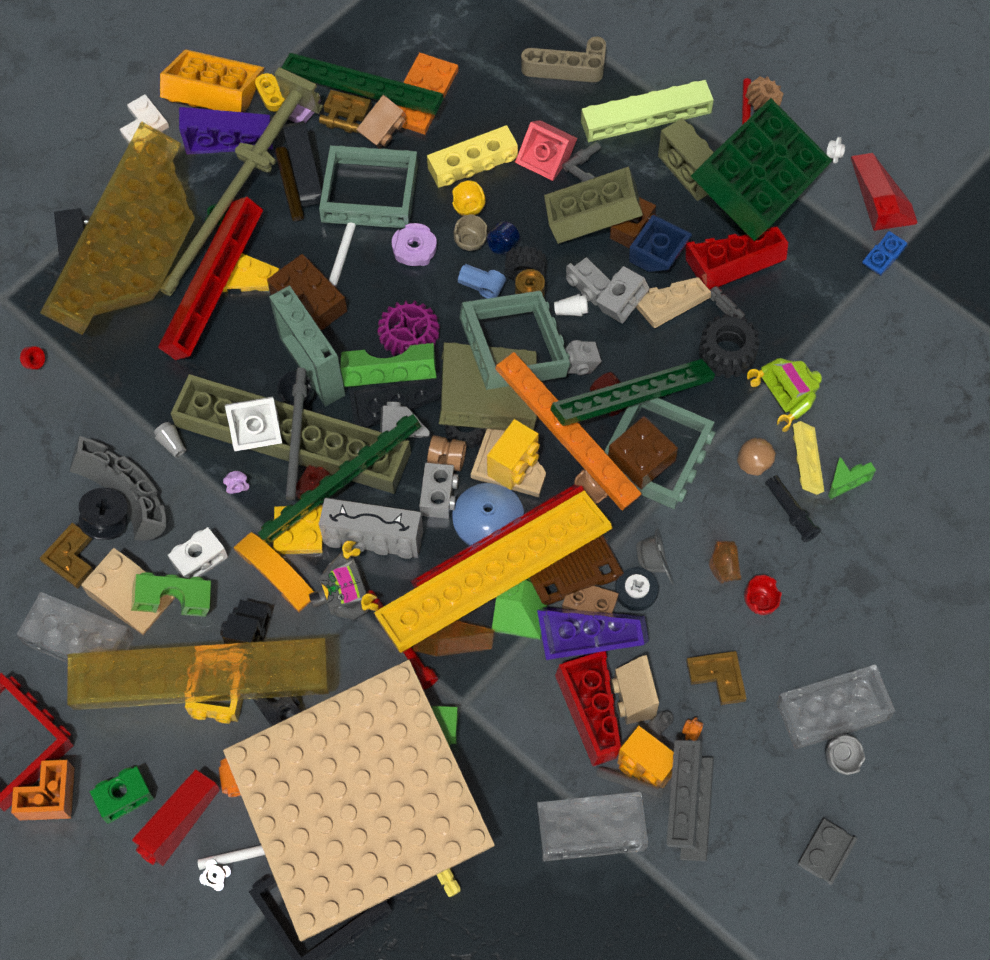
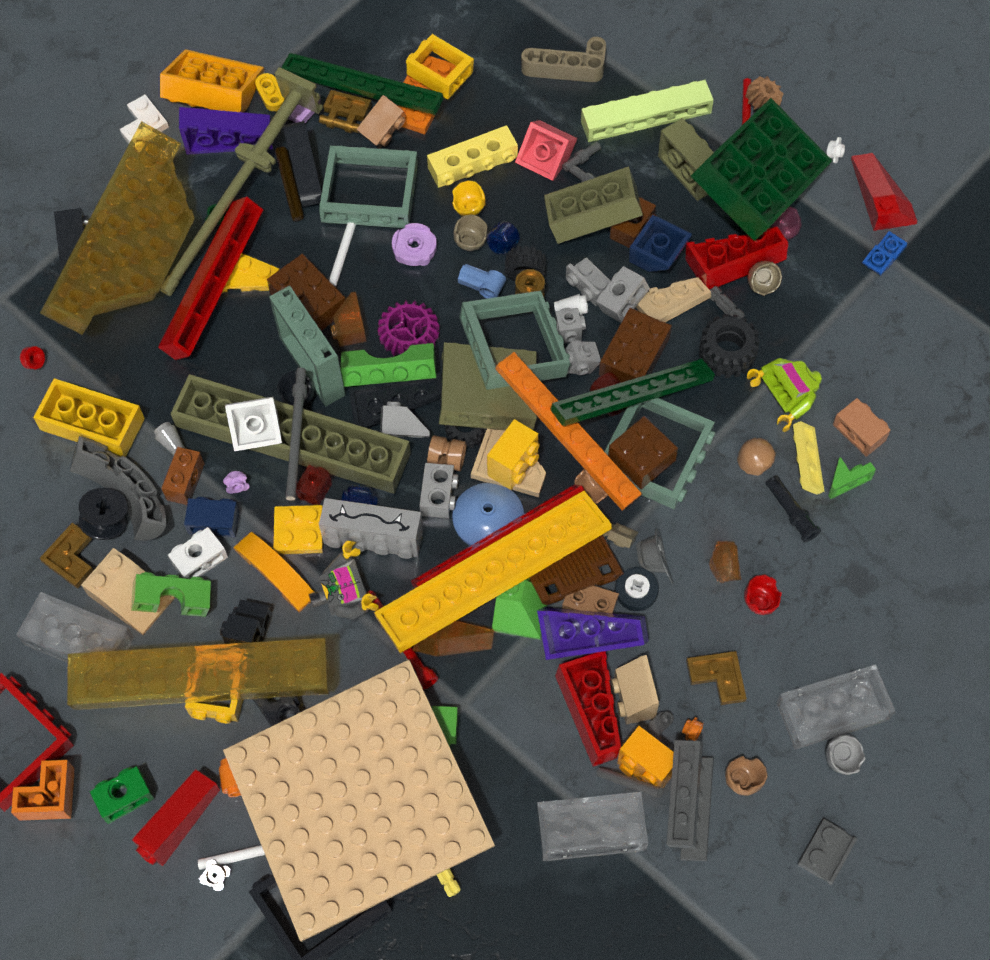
dark green plate [258,414,421,545] -> none
none -> yellow brick [33,378,145,457]
none -> dark orange brick [161,447,205,505]
none -> dark blue brick [184,497,240,538]
none -> clear orange slope [330,292,366,347]
none -> clear blue head [341,485,377,506]
none -> yellow window [406,34,474,99]
none -> light grey brick [555,308,586,344]
none -> reddish brown brick [599,308,672,383]
none -> dark tan plate [602,523,639,548]
none -> medium nougat hair [725,756,768,796]
none -> dark tan hair [747,261,782,296]
none -> clear pink hair [769,207,802,239]
none -> nougat brick [833,398,891,457]

